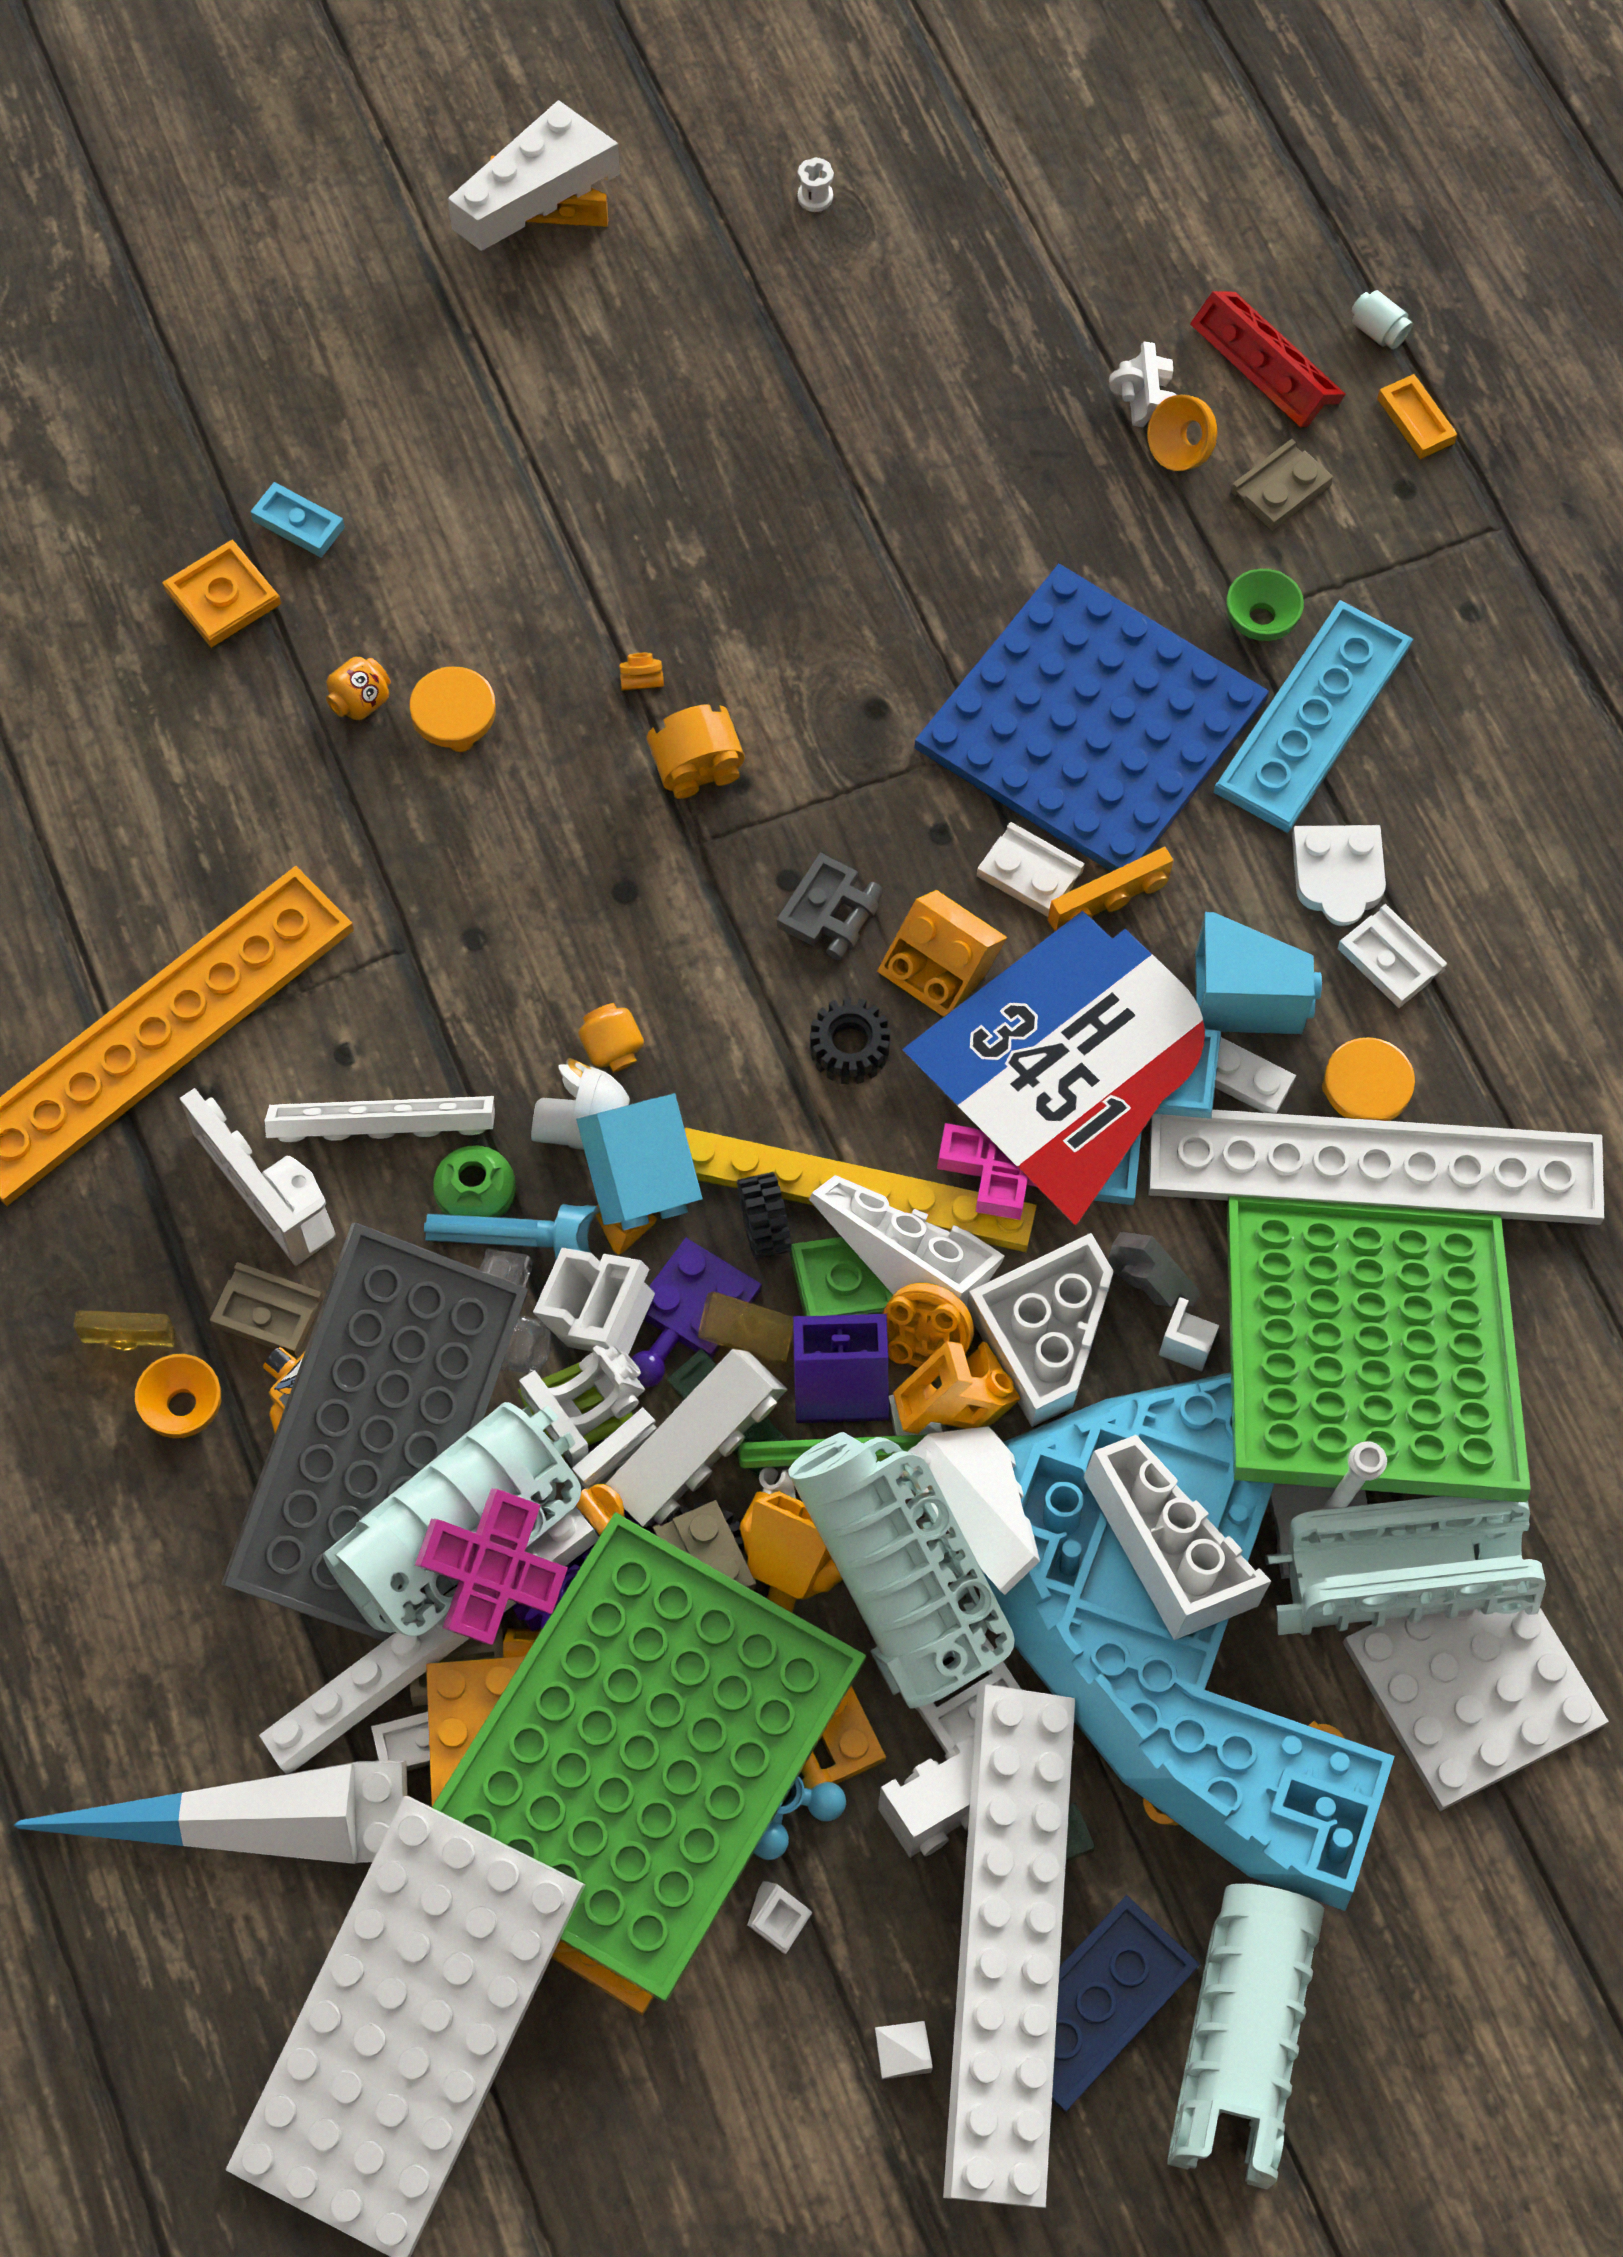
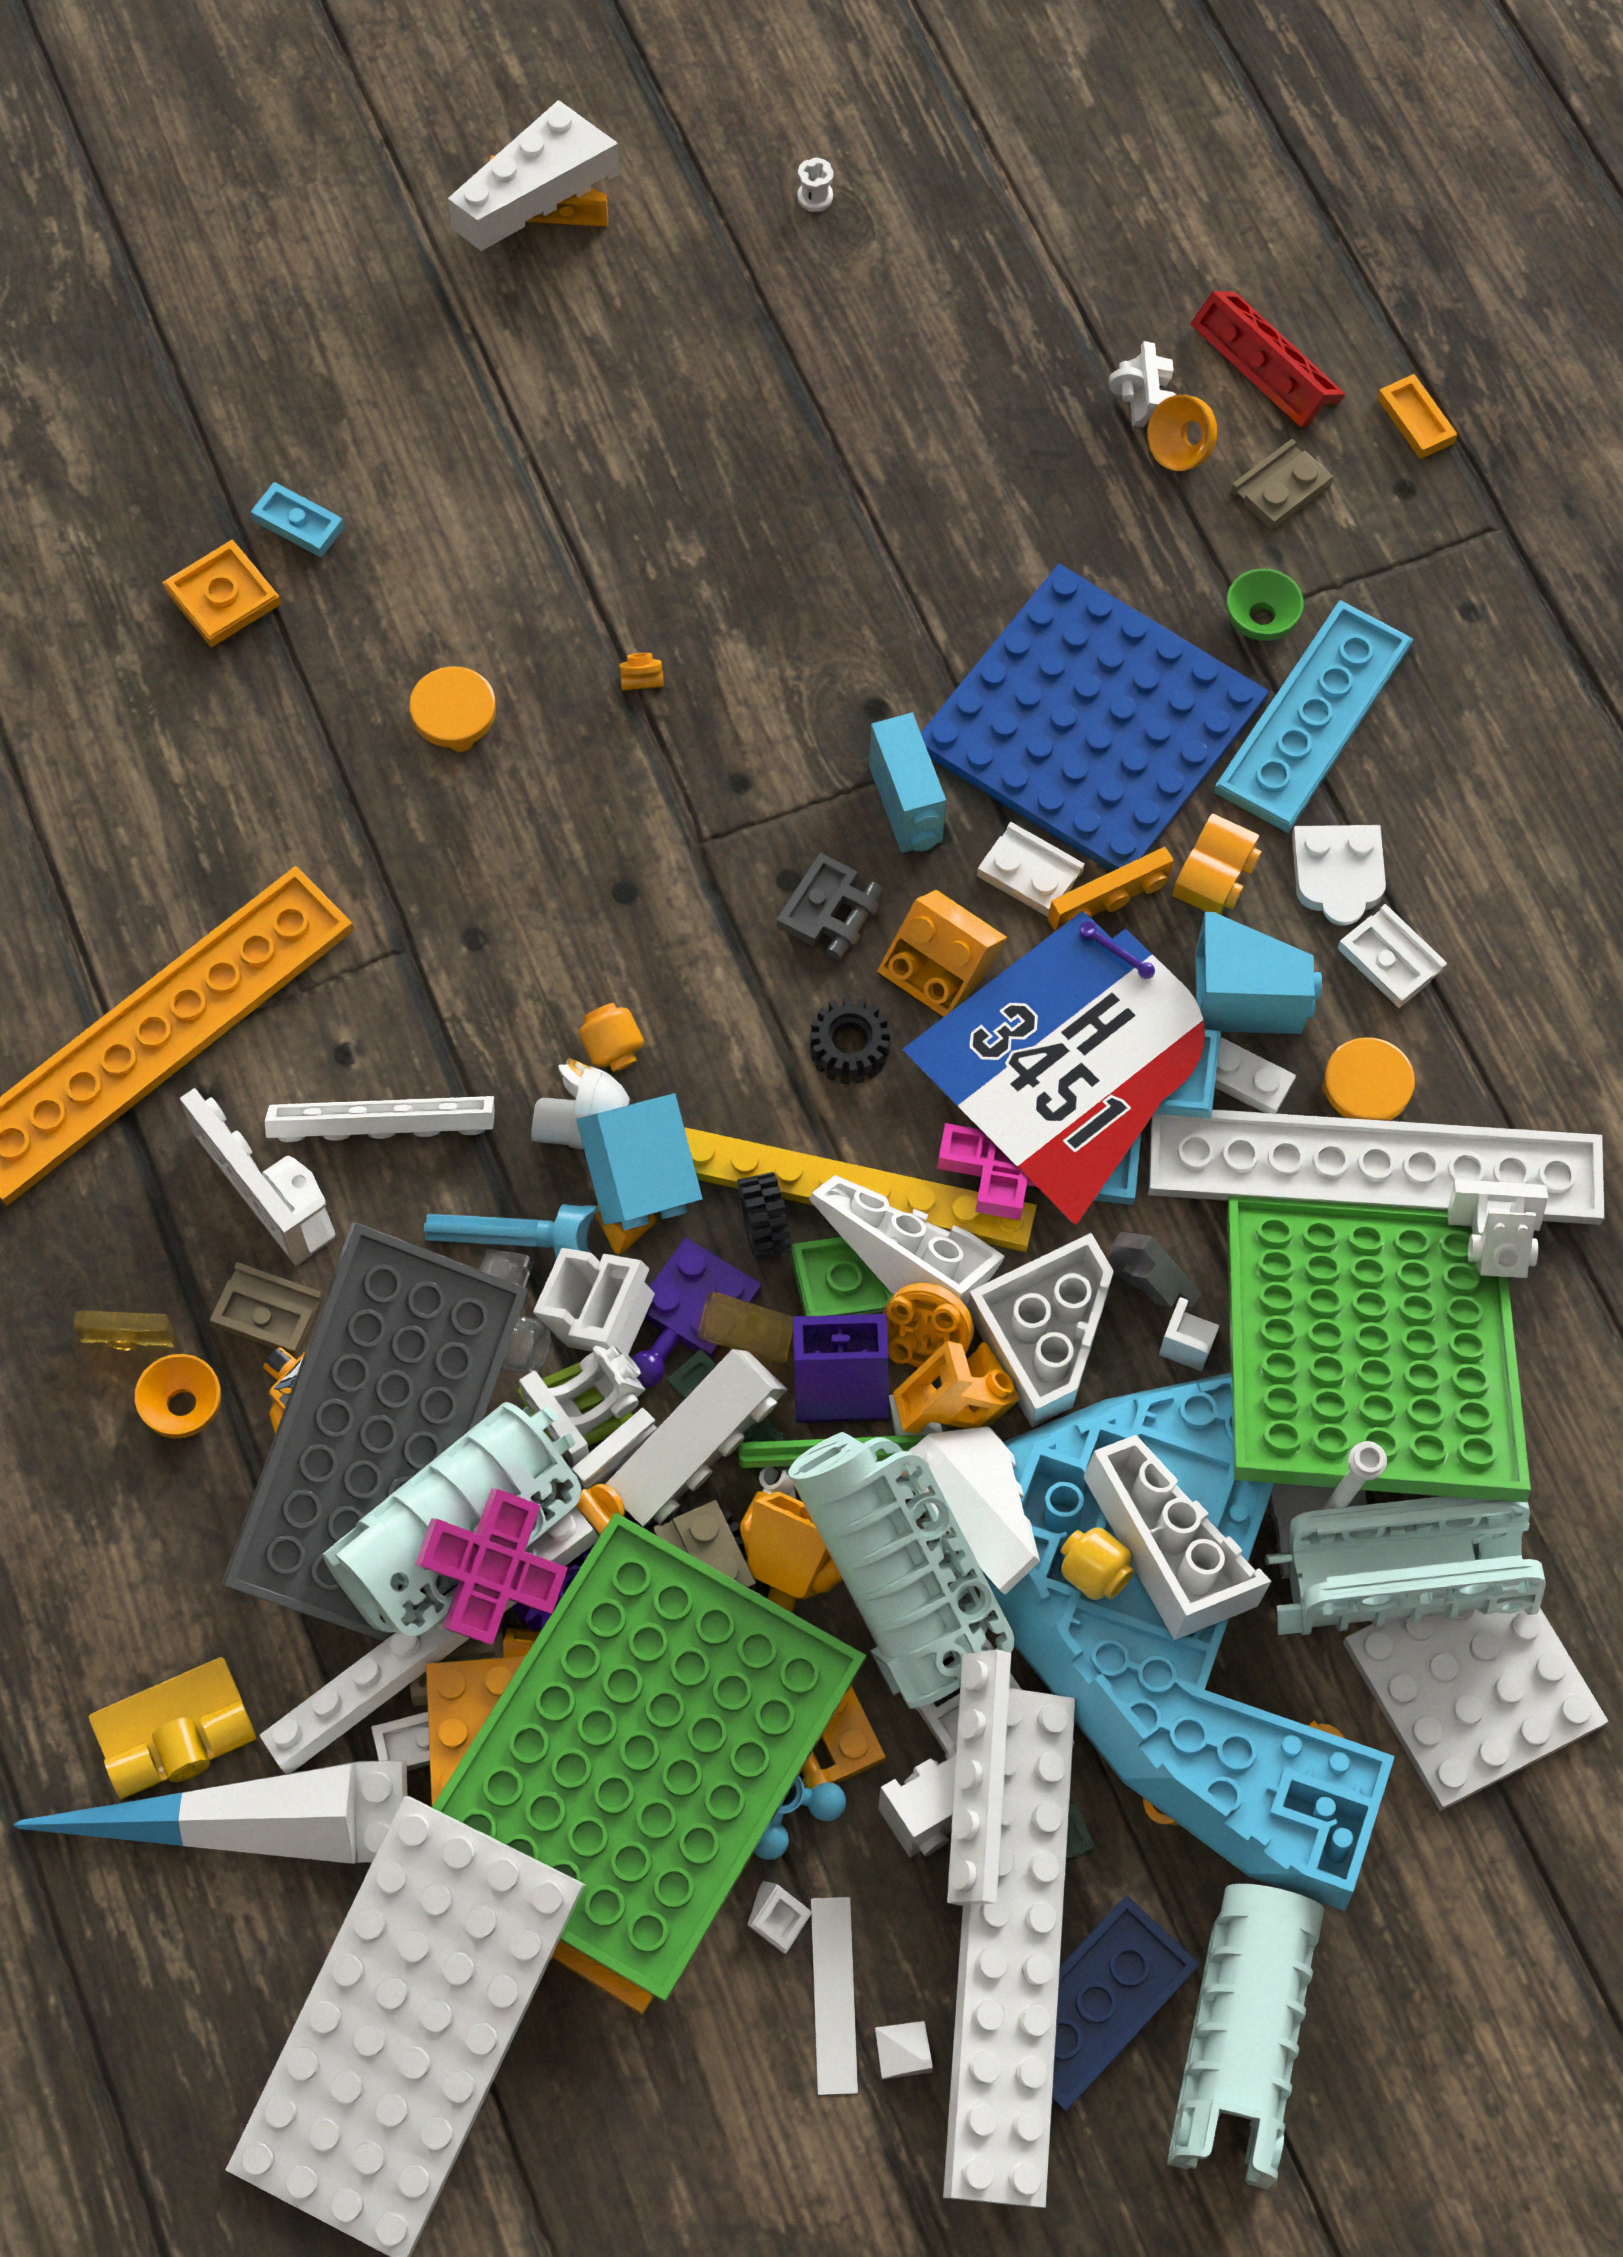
light orange head [326,657,391,720] -> none
bright green piece [433,1145,516,1218] -> none
light orange brick [646,704,745,799] -> none
light aqua brick [1351,290,1413,349] -> none
none -> yellow panel [88,1657,258,1800]
none -> white sticker [811,1897,858,2095]
none -> medium azure brick [869,712,946,853]
none -> white plate [947,1650,1011,1906]
none -> yellow head [1061,1527,1134,1600]
none -> dark purple hinge [1079,921,1155,979]
none -> light orange brick [1172,813,1262,915]
none -> white tile [1447,1179,1548,1278]

